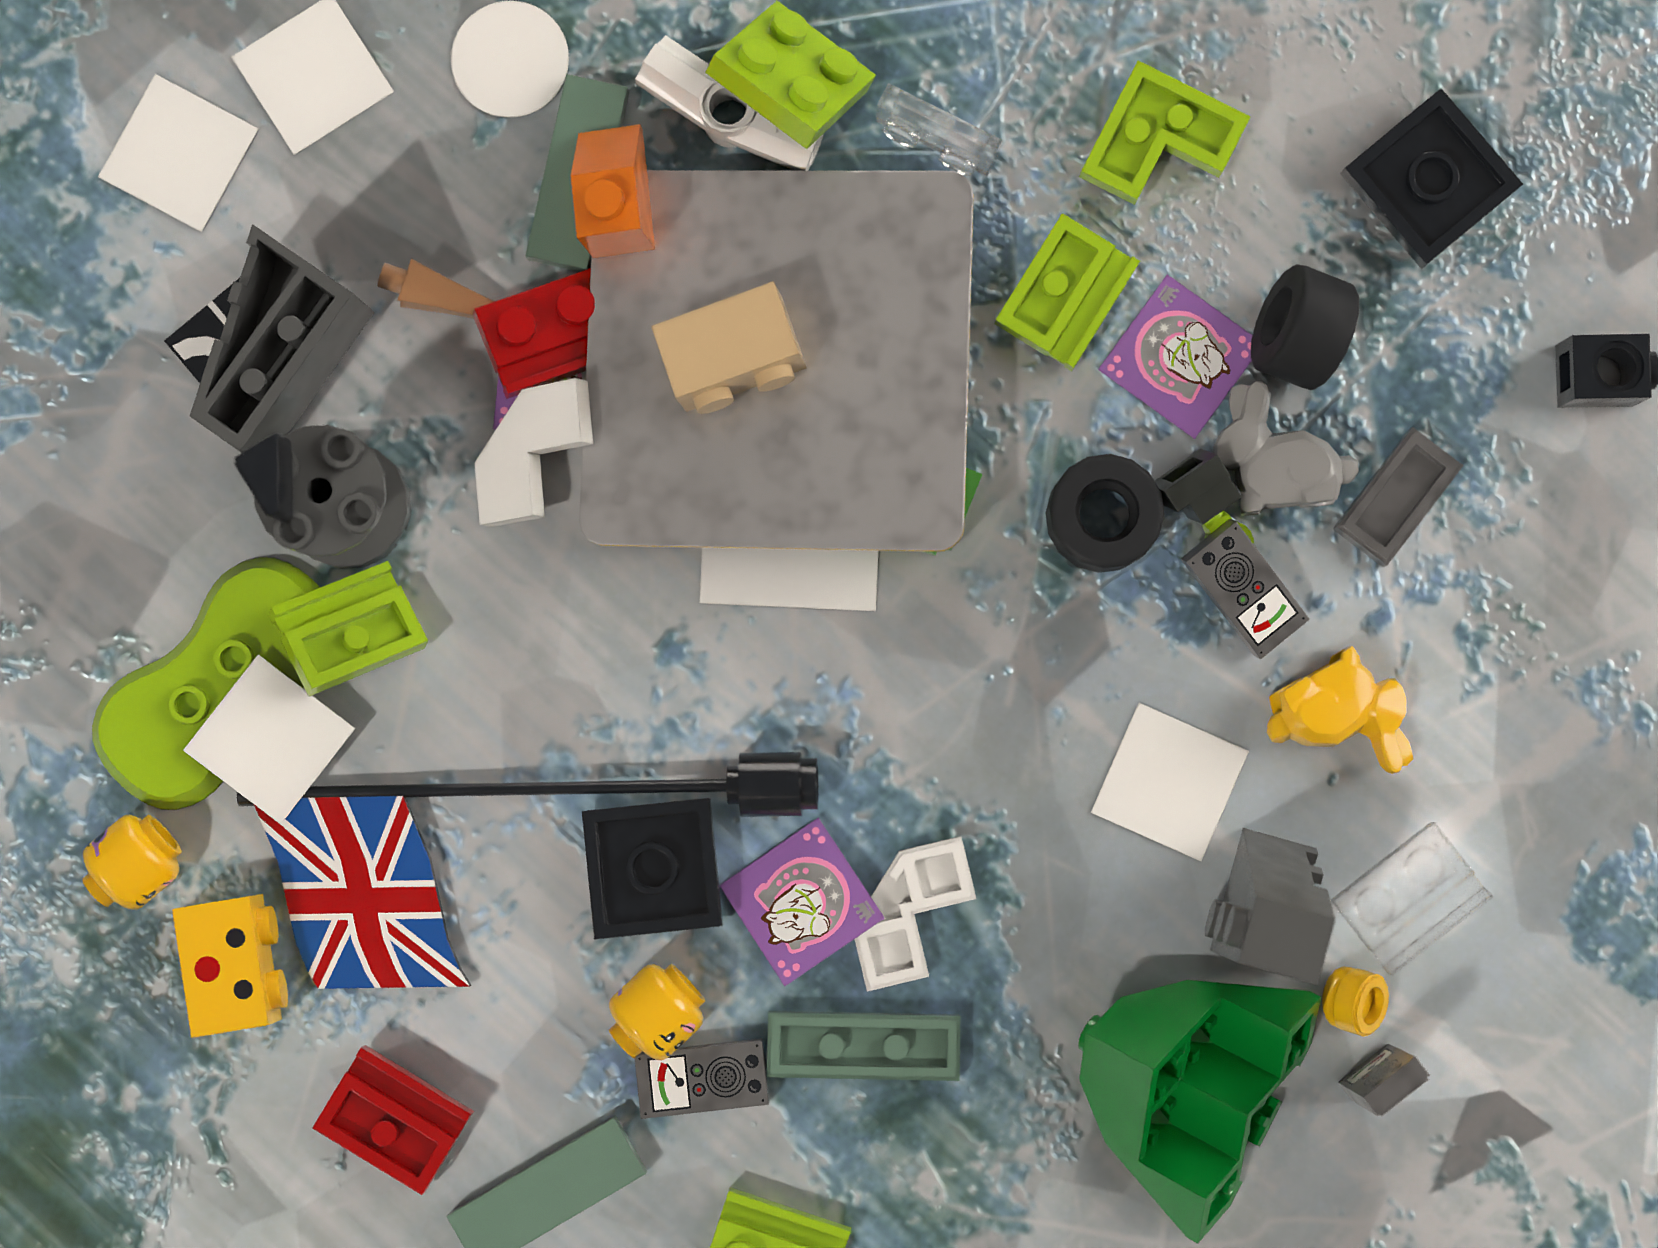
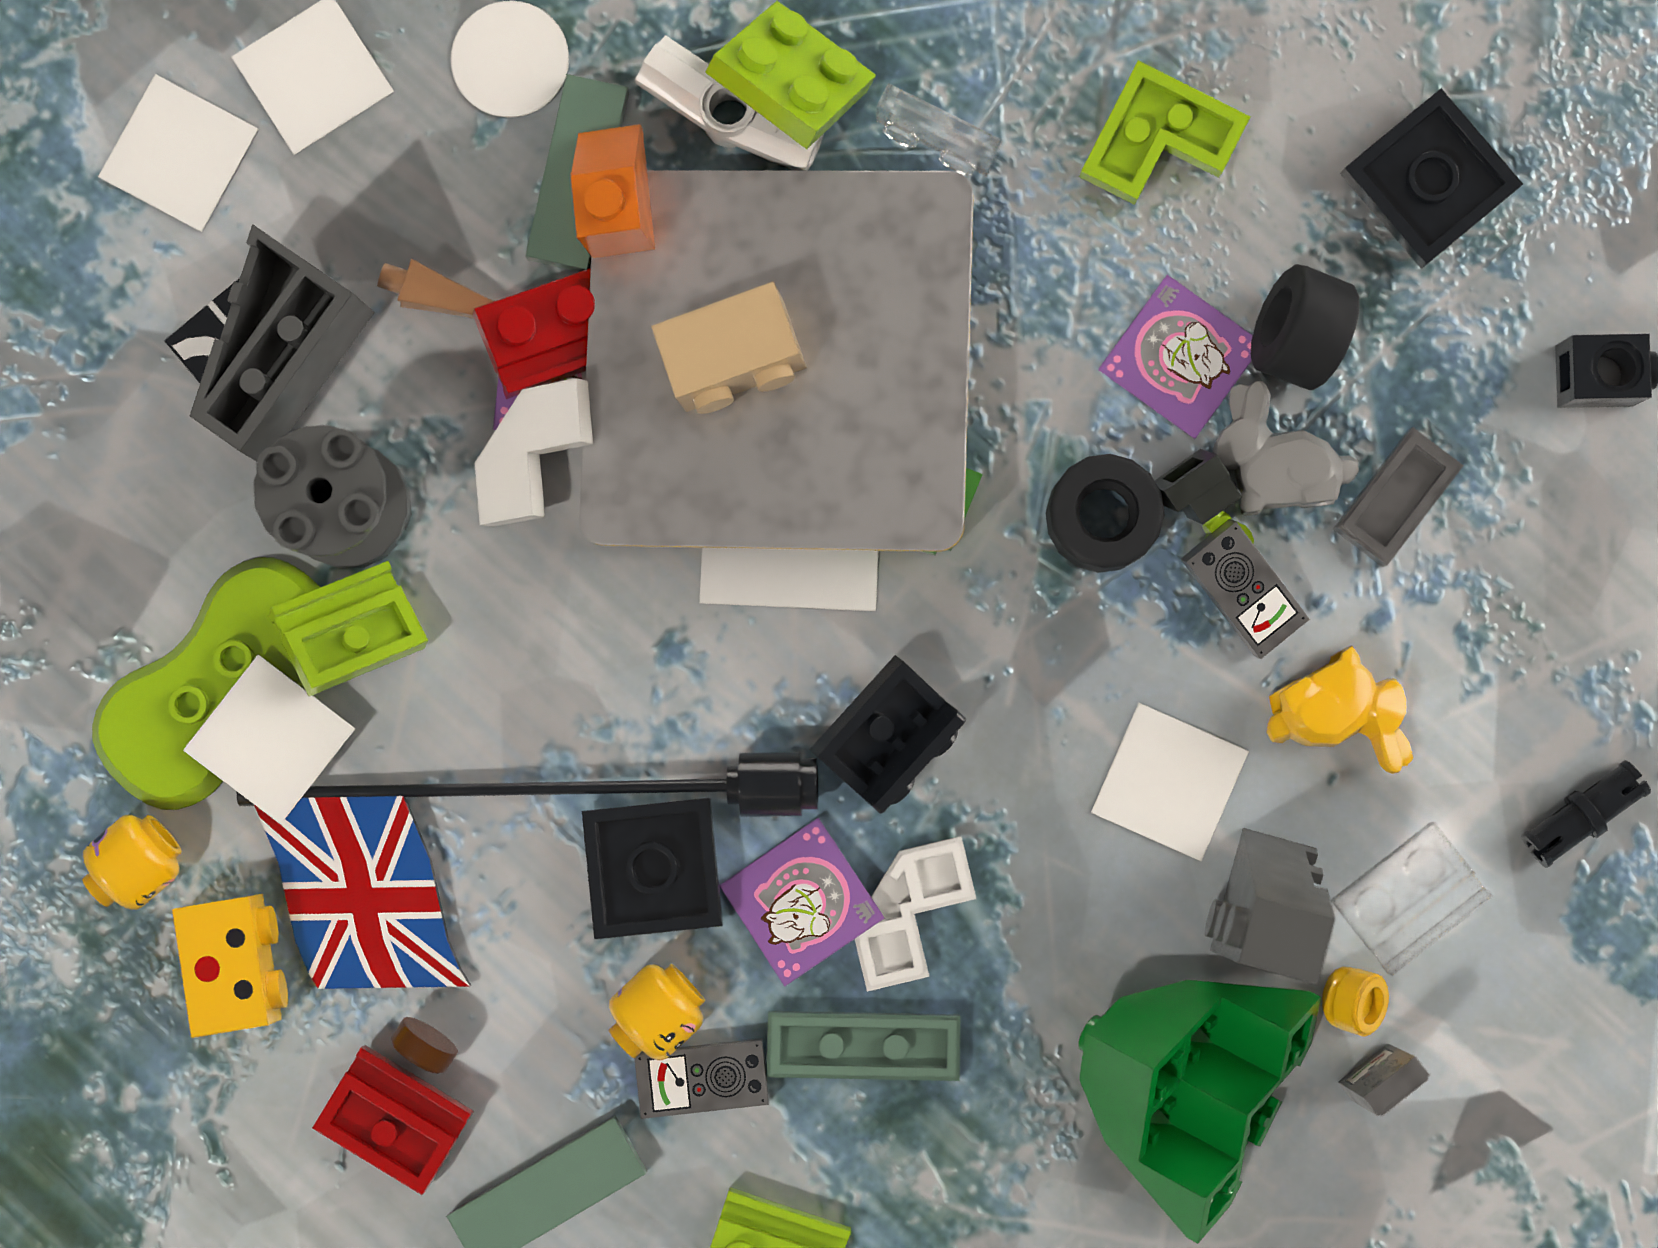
black slope [234,432,293,522] -> none
lime plate [994,213,1140,372] -> none
none -> reddish brown tile [391,1017,458,1074]
none -> black bracket [809,655,966,814]
none -> black pin [1521,760,1651,868]

